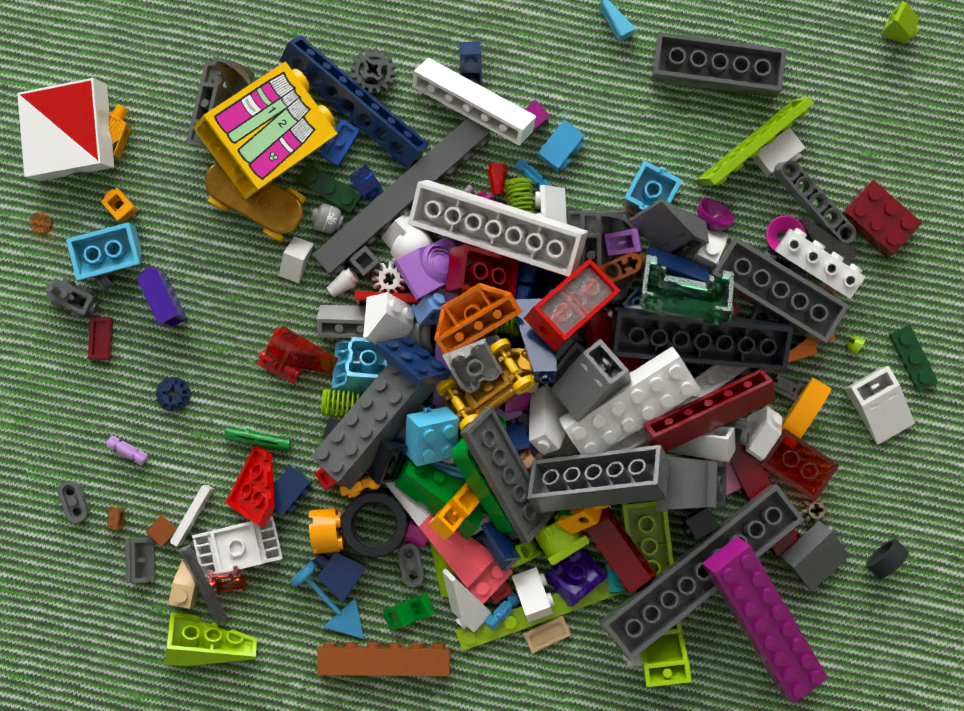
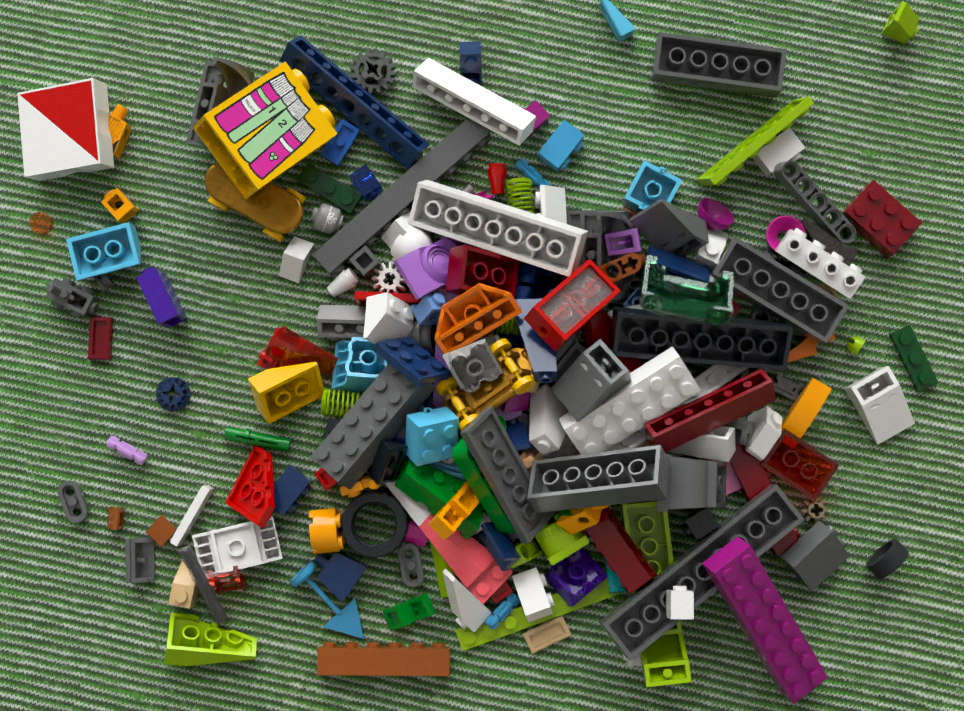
none -> yellow slope [248,362,324,424]
none -> white brick [666,586,694,620]

